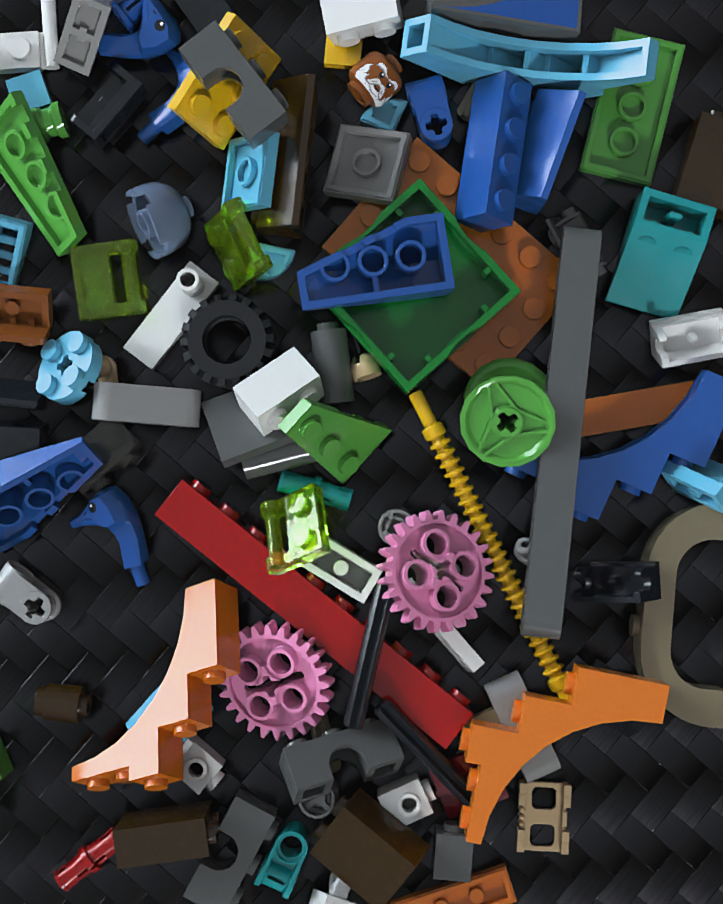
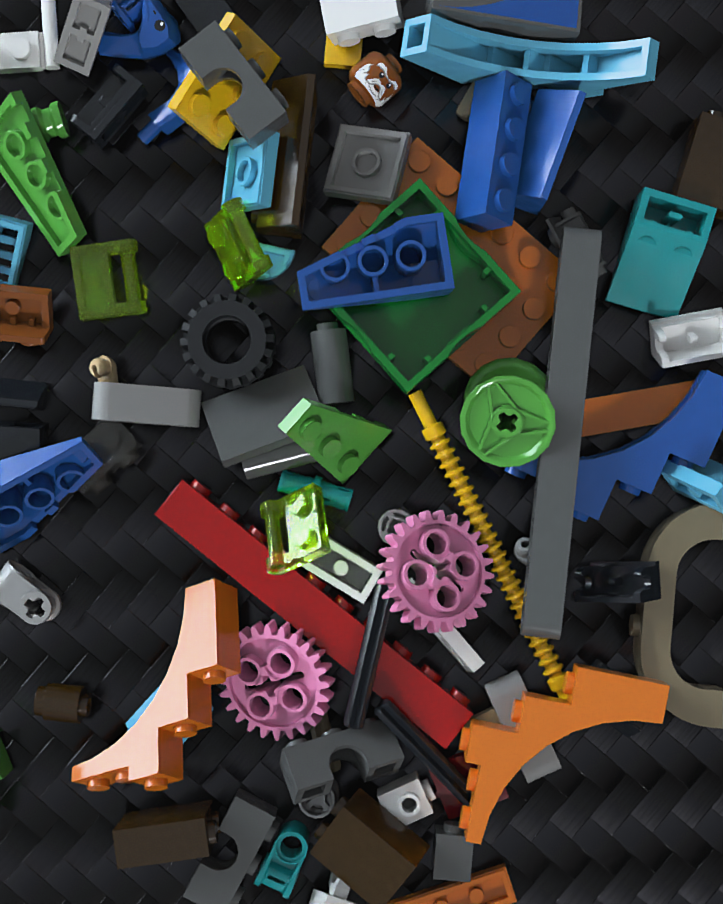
medium azure tile [5,69,53,109] -> none
medium azure plate [36,331,103,405] -> none
red pin [53,826,115,891] -> none
blue animal [69,485,151,587] -> none
white piece [123,261,220,371] -> none
sand blue cylinder [126,182,194,260] -> none
white brick [182,735,226,795] -> none
white brick [232,347,325,437] -> none
tan hinge [349,331,382,383] -> none
medium azure tile [360,98,408,131] -> none
blue piece [405,74,453,151] -> none
tan piece [516,779,572,855] -> none
bright green tile [578,28,685,188] -> none

